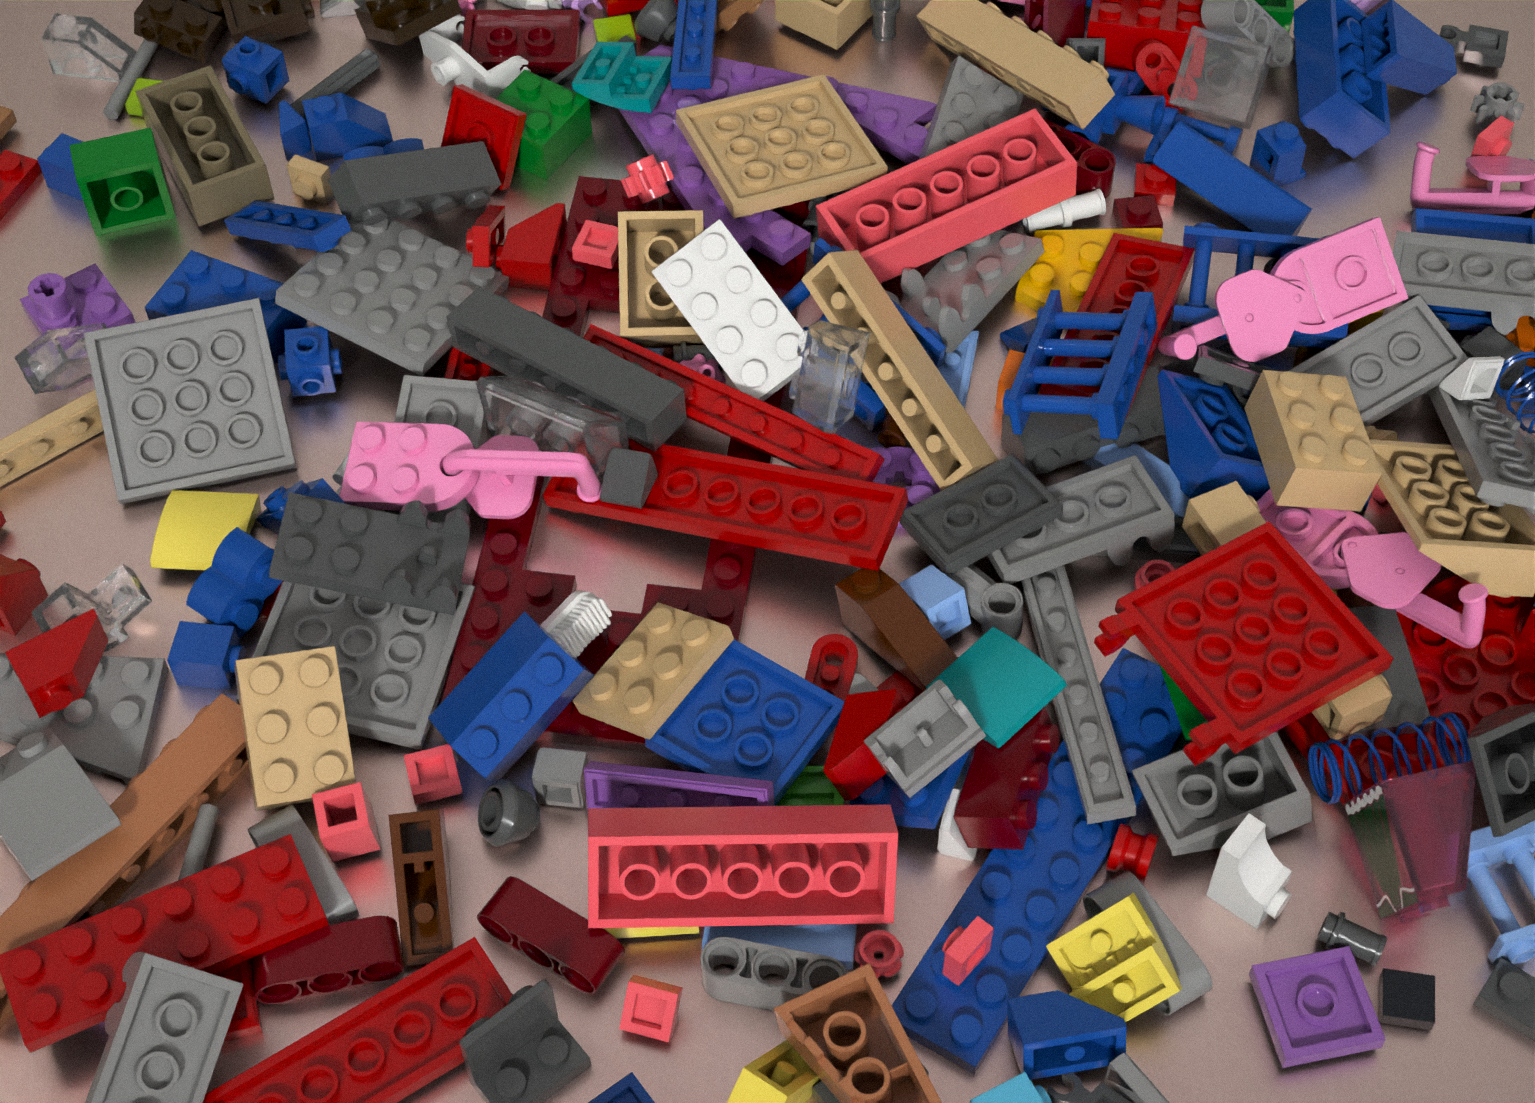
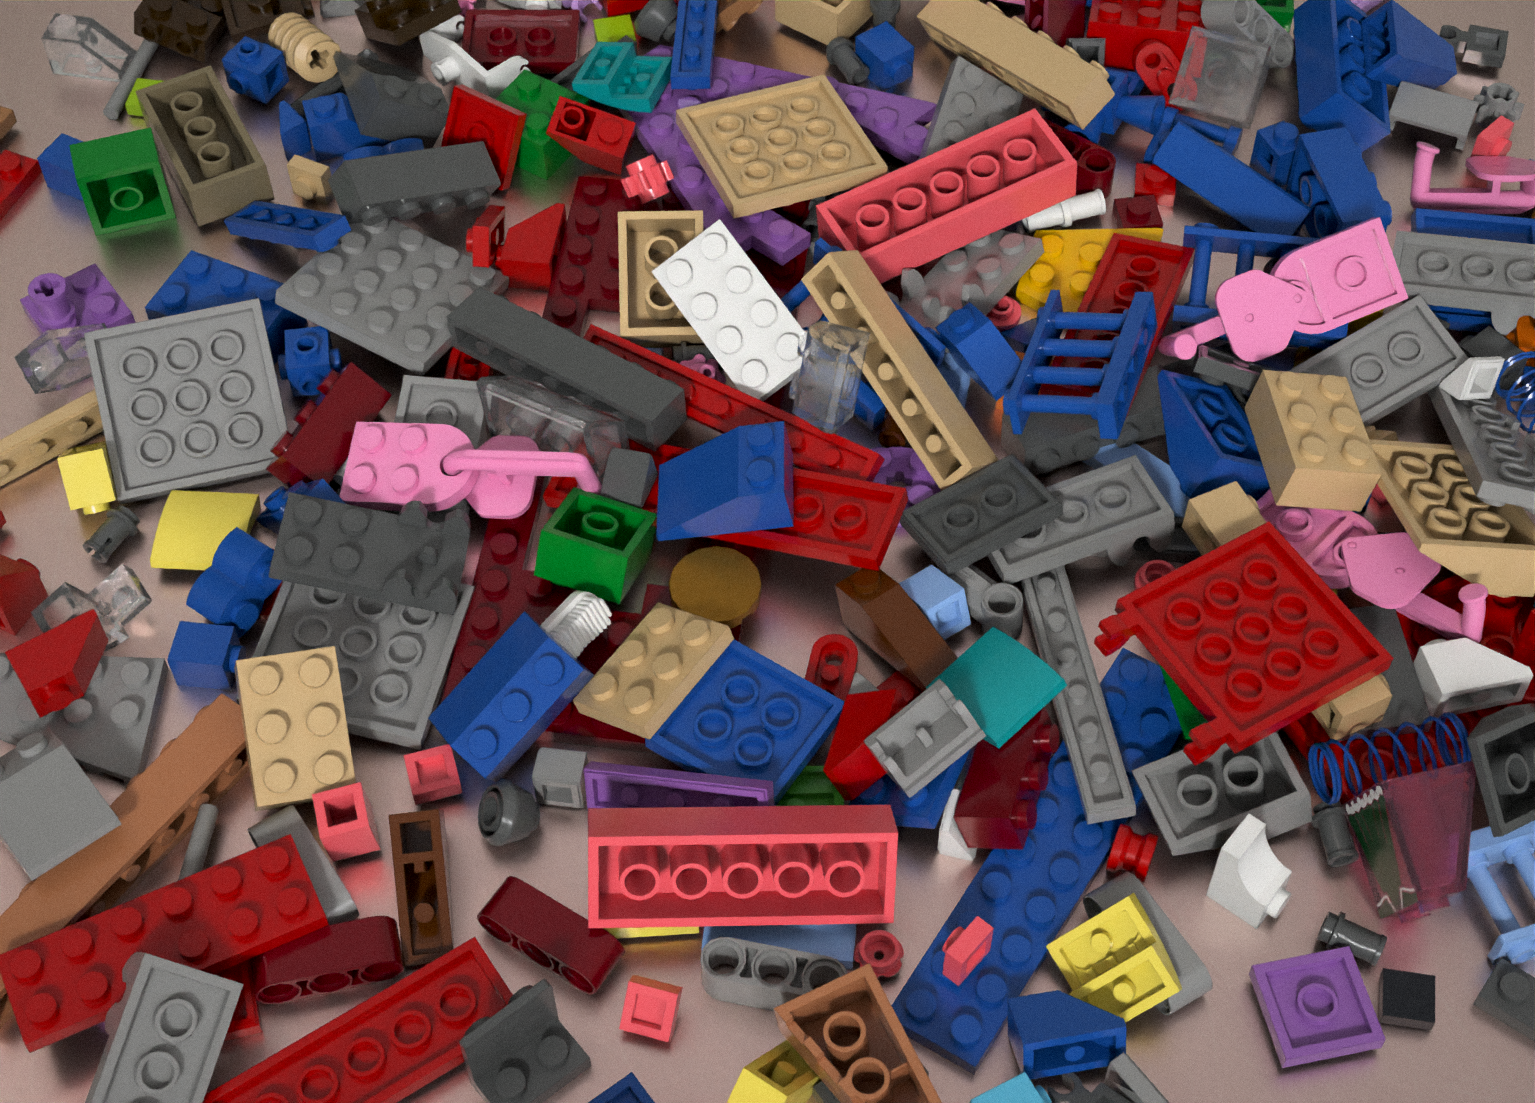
coral plate [572,220,619,269] -> none
none -> light yellow slope [57,441,117,515]
none -> dark grey pin [83,505,140,563]
none -> dark red brick [266,362,392,488]
none -> tan piece [268,12,341,83]
none -> dark grey slope [333,51,449,149]
none -> green brick [534,487,657,604]
none -> red slope [546,96,636,175]
none -> blue slope [656,421,794,541]
none -> pearl gold tile [669,546,762,629]
none -> dark grey pin [826,37,870,86]
none -> blue brick [855,21,914,91]
none -> blue slope [935,302,1022,401]
none -> coral plate [986,296,1021,332]
none -> blue brick [1286,127,1392,238]
none -> dark grey pin [1311,801,1359,867]
none -> light grey hinge [1389,81,1479,151]
none -> white slope [1413,637,1534,718]

